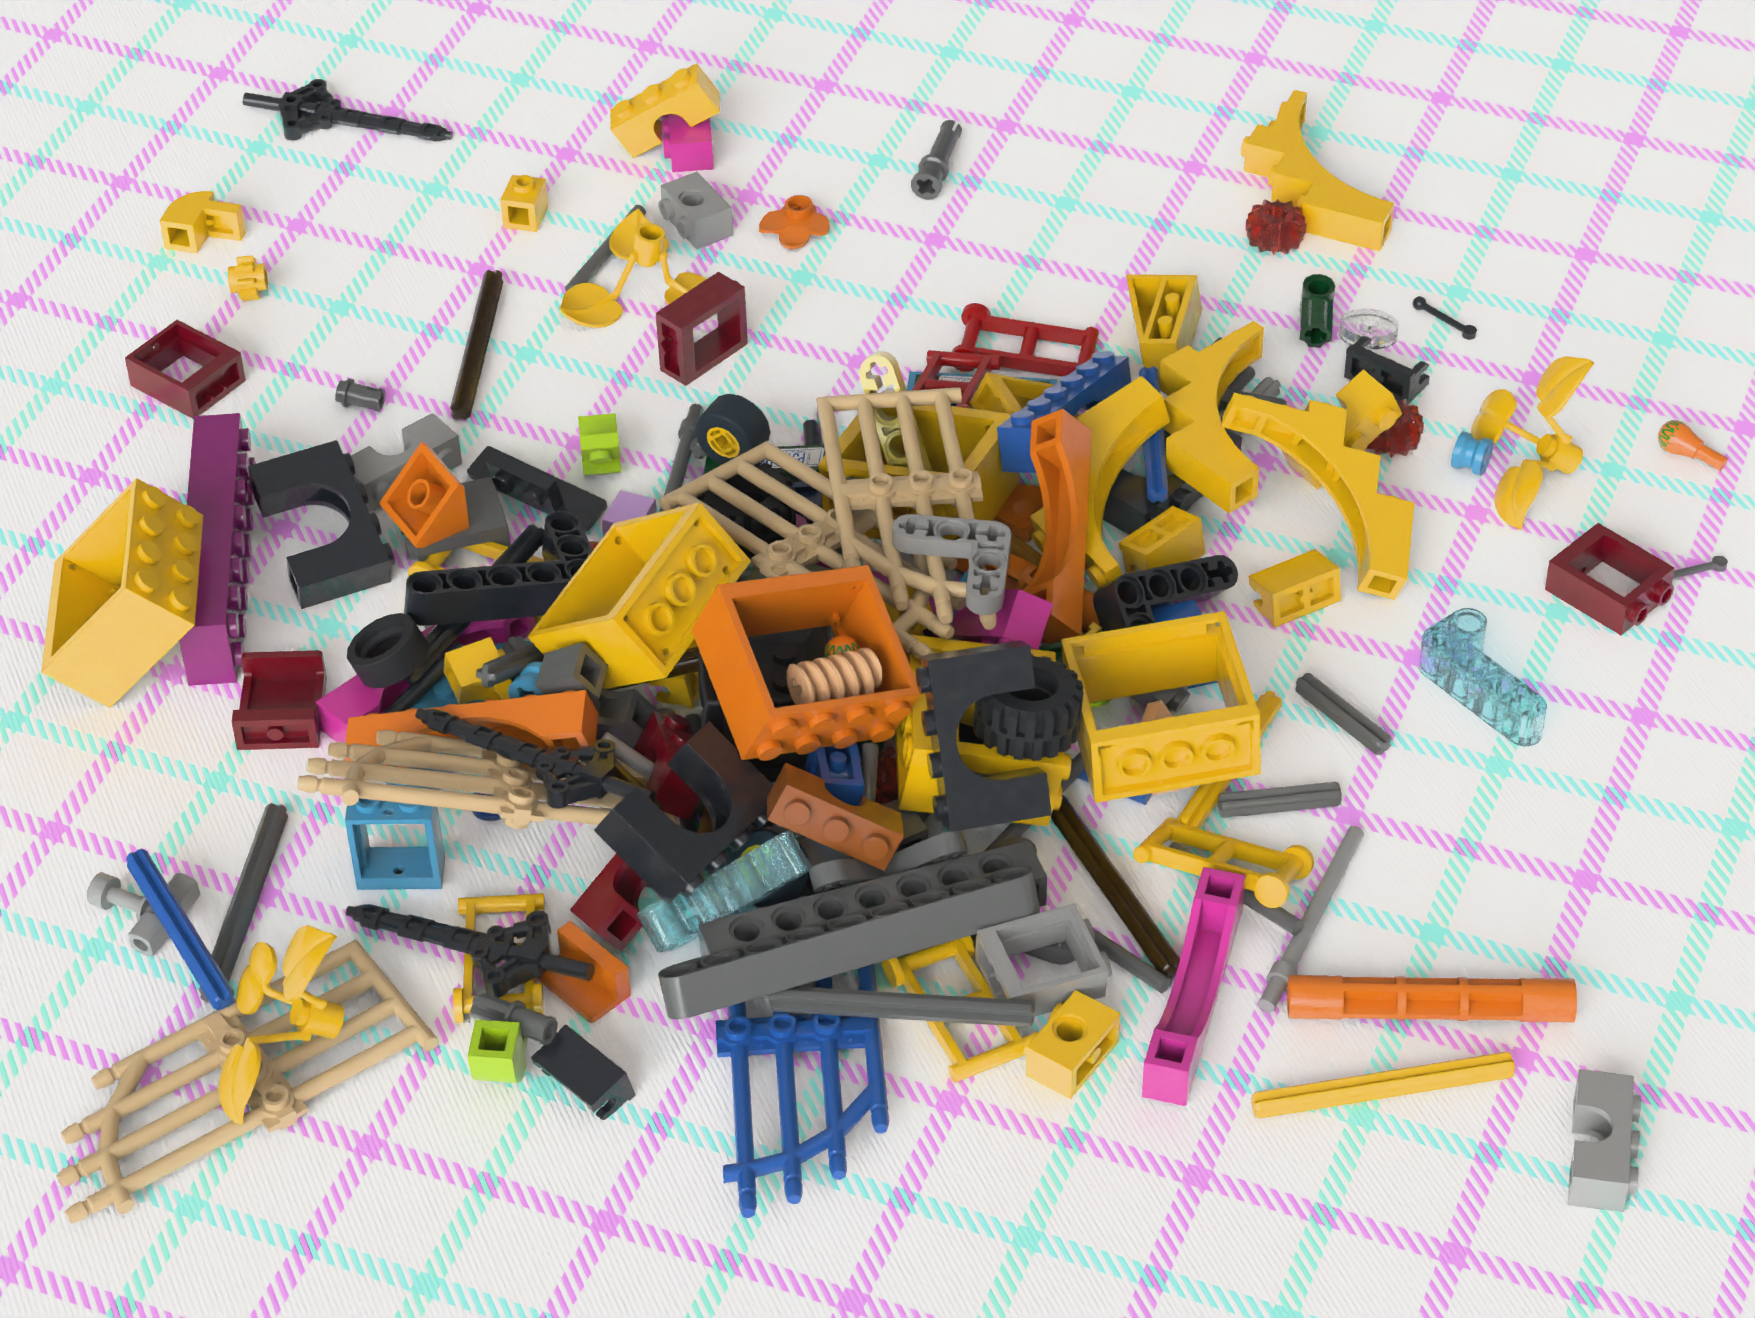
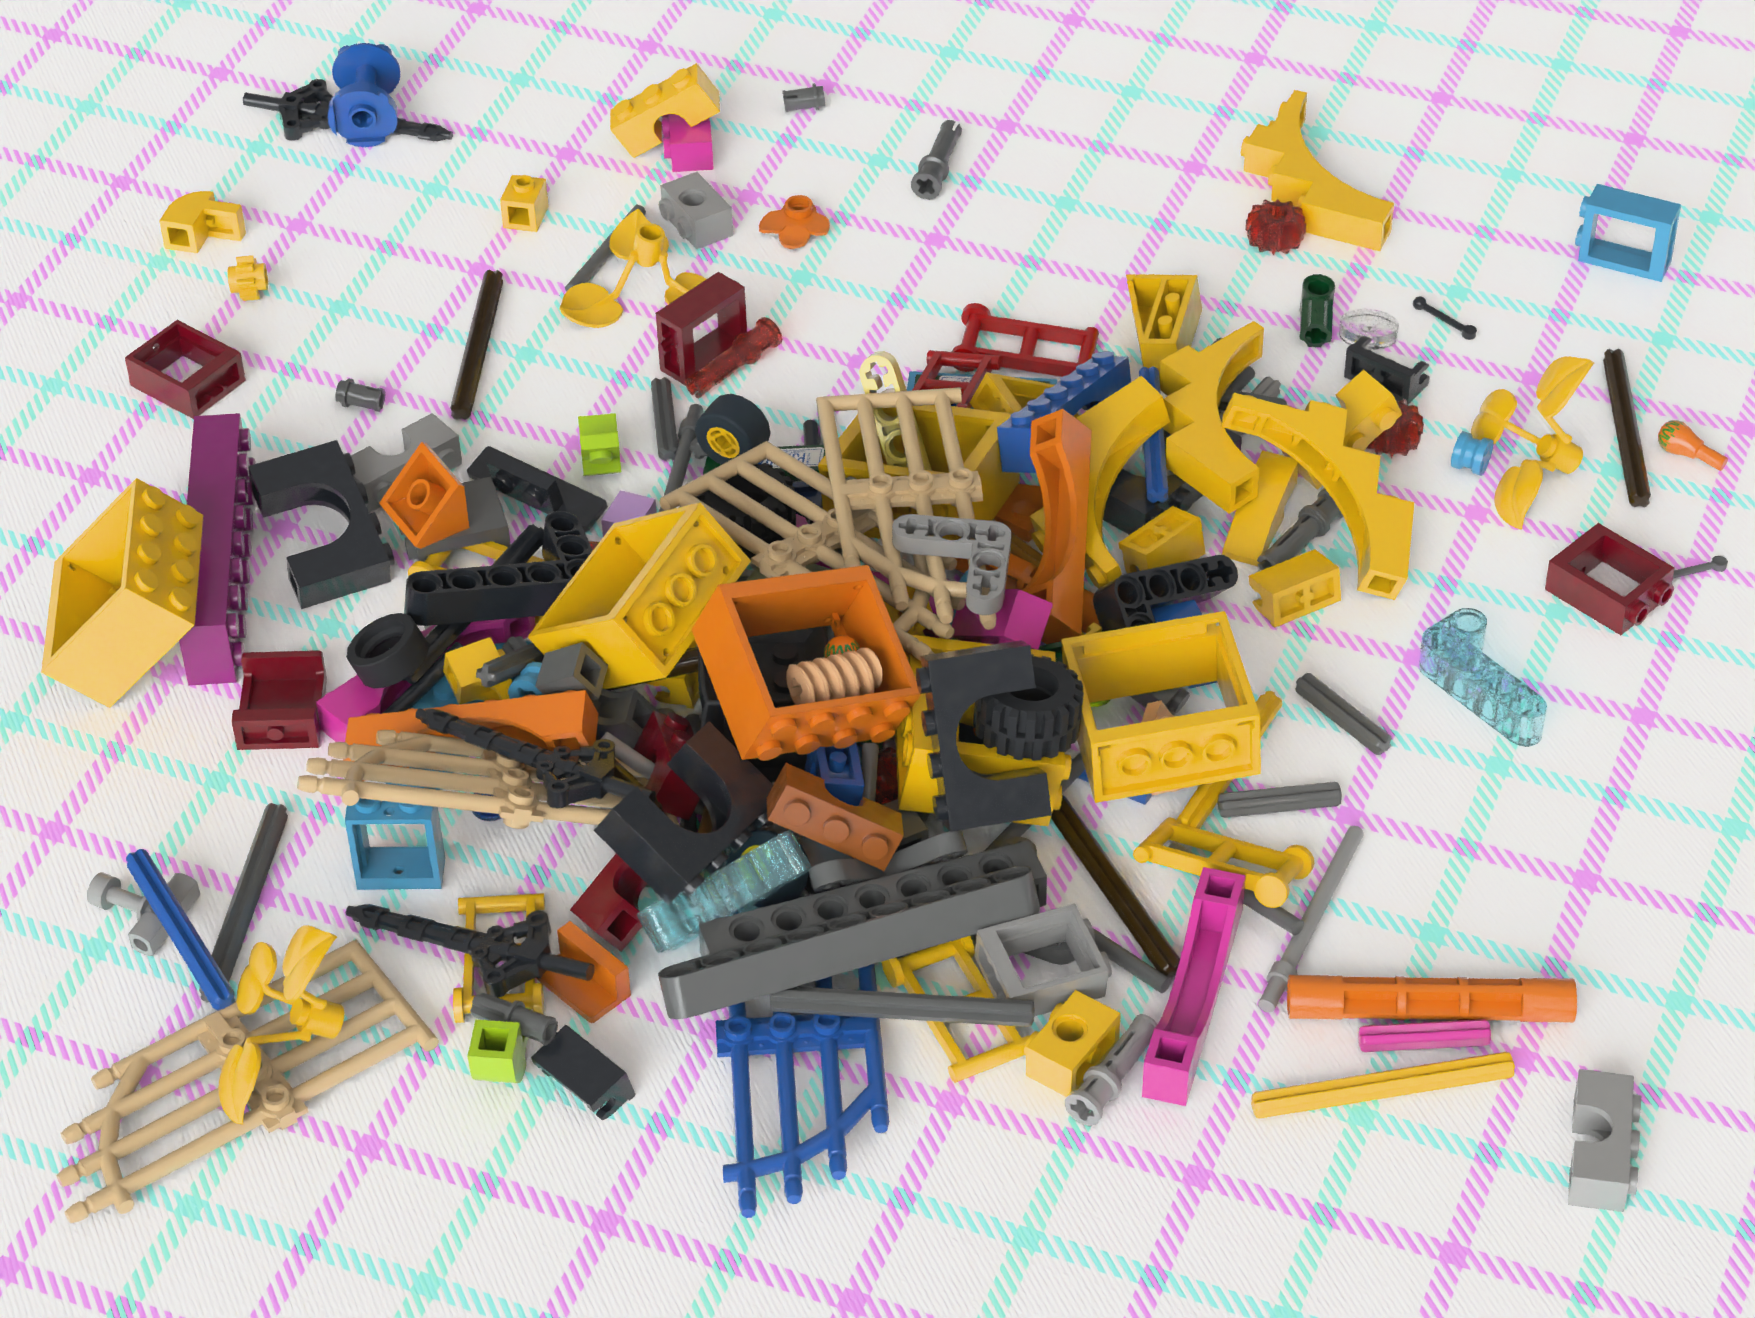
none -> blue piece [328,43,401,147]
none -> dark grey axle [651,377,678,461]
none -> clear red pin [685,317,783,398]
none -> dark grey pin [782,83,826,113]
none -> light grey pin [1064,1014,1157,1126]
none -> yellow slope [1222,450,1299,567]
none -> dark grey pin [1257,488,1343,570]
none -> dark pink axle [1358,1019,1491,1052]
none -> dark azure window [1575,184,1681,282]
none -> dark brown axle [1603,348,1651,508]

